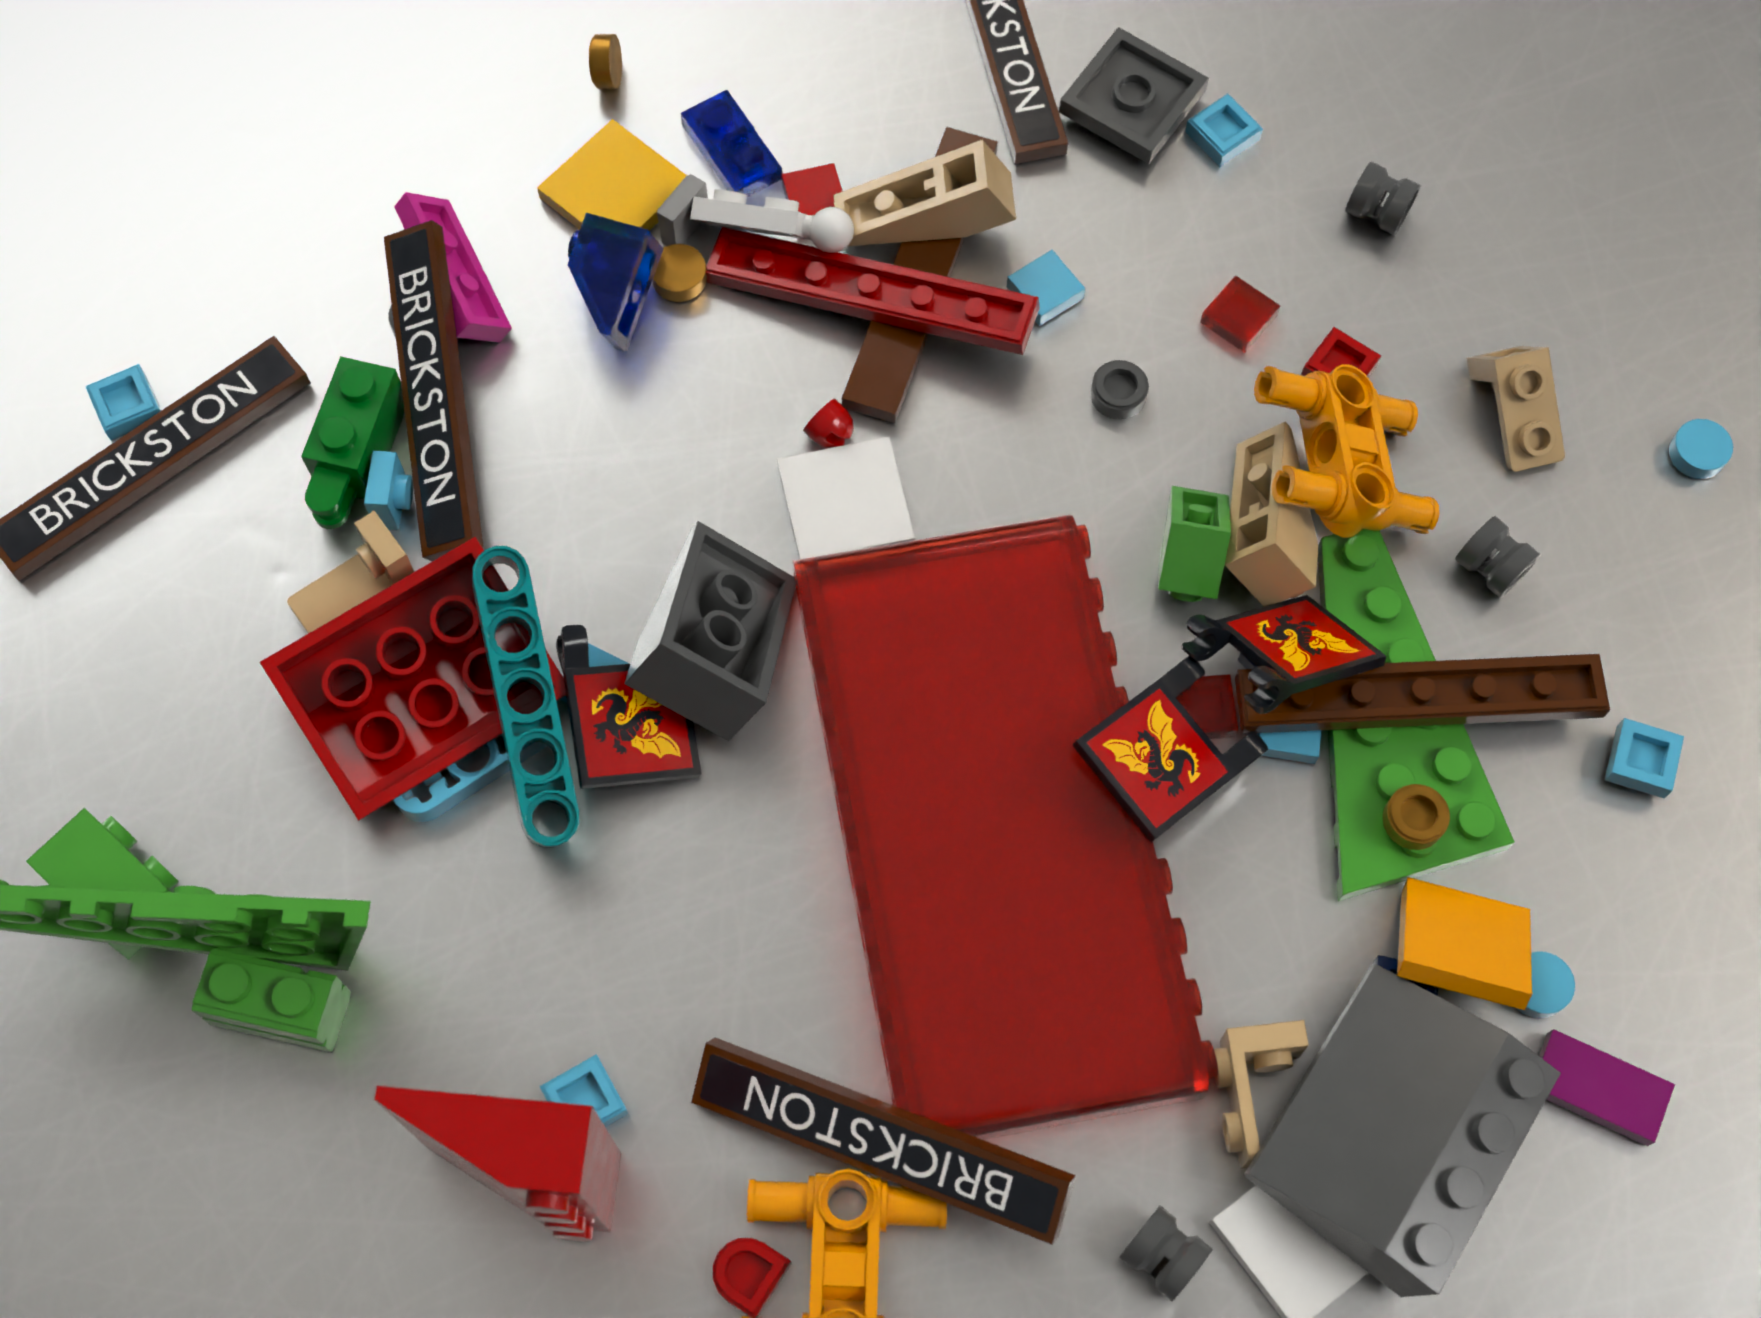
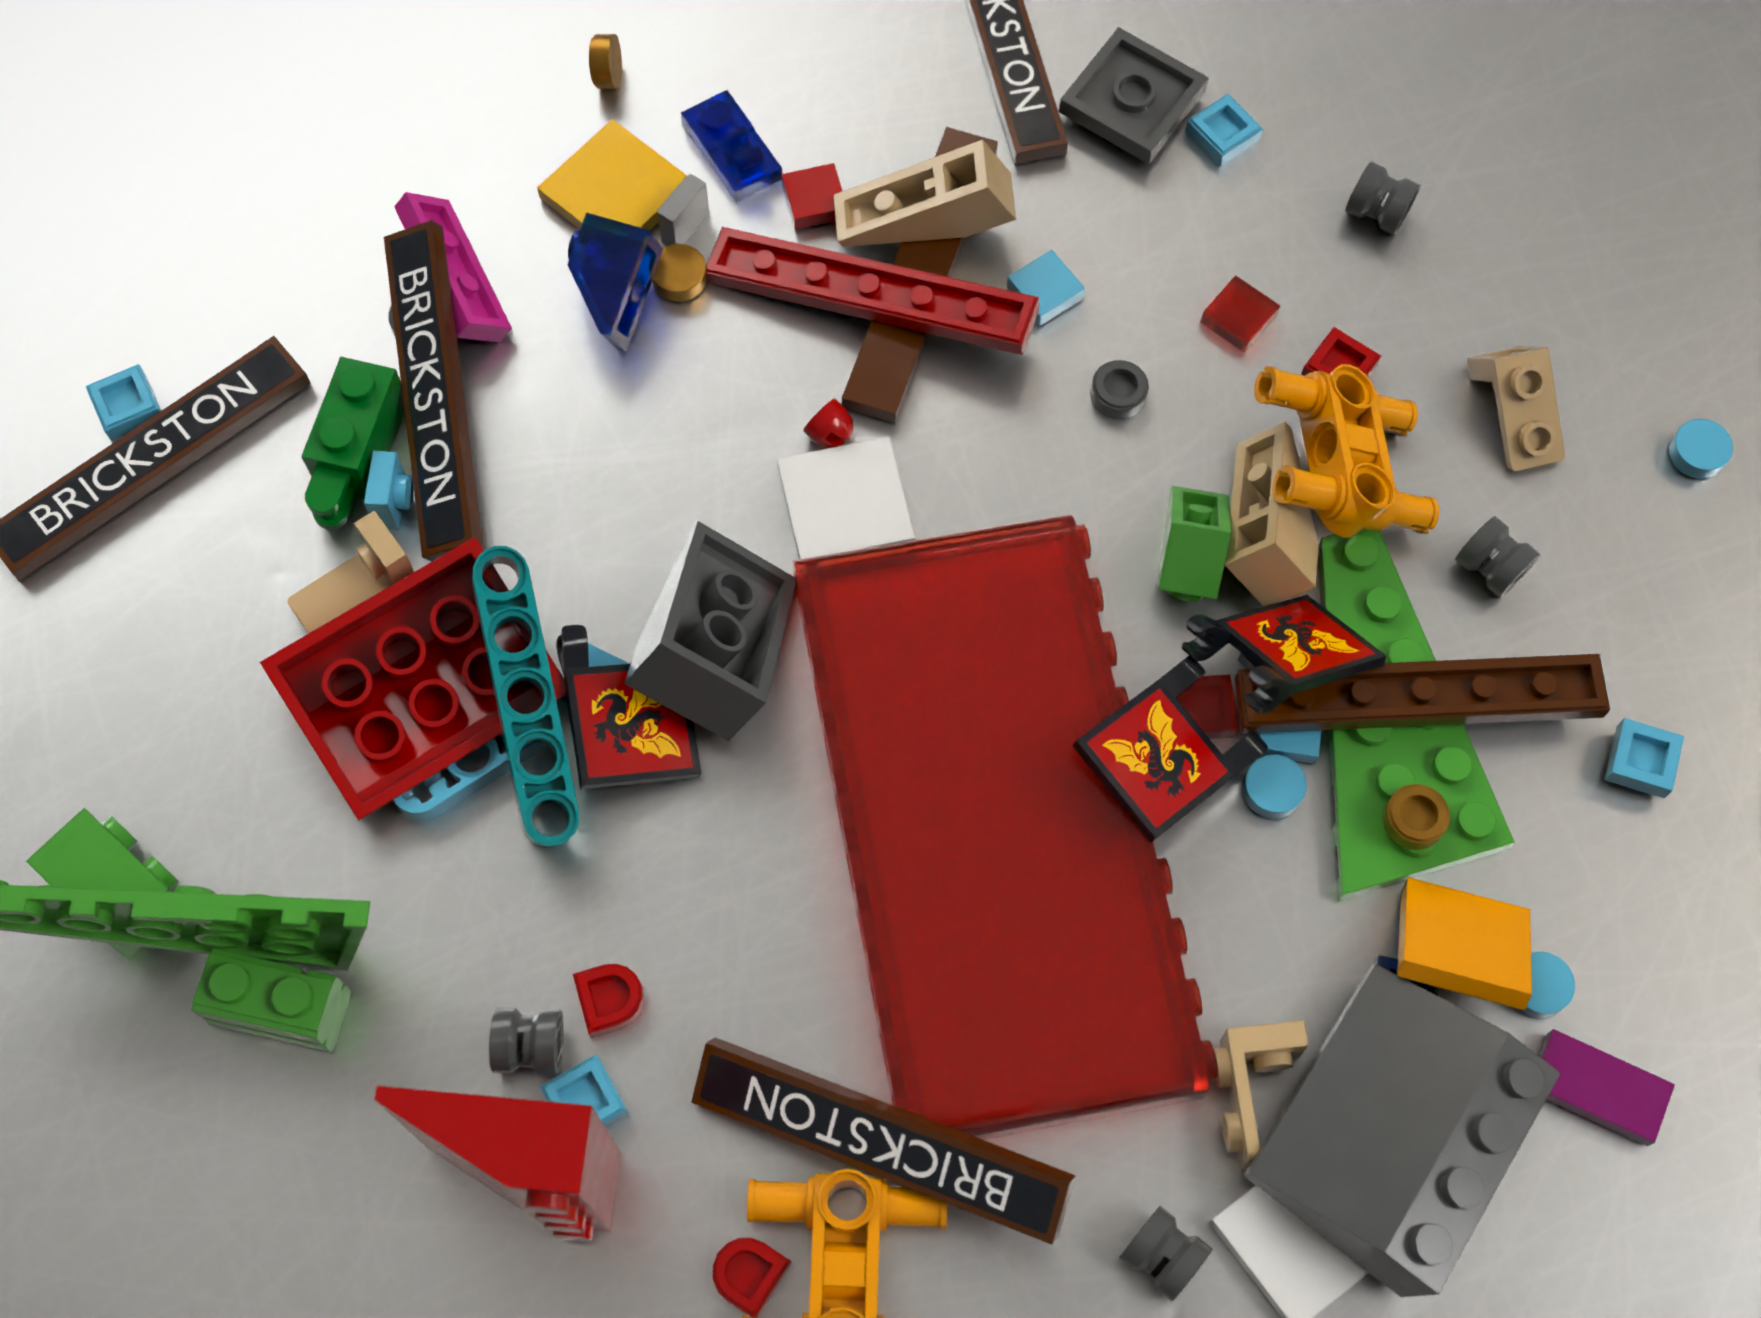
white plate [690,189,854,253] -> none
none -> dark grey wheel [489,1008,564,1075]
none -> red tile [572,963,645,1038]
none -> medium azure tile [1242,754,1307,819]

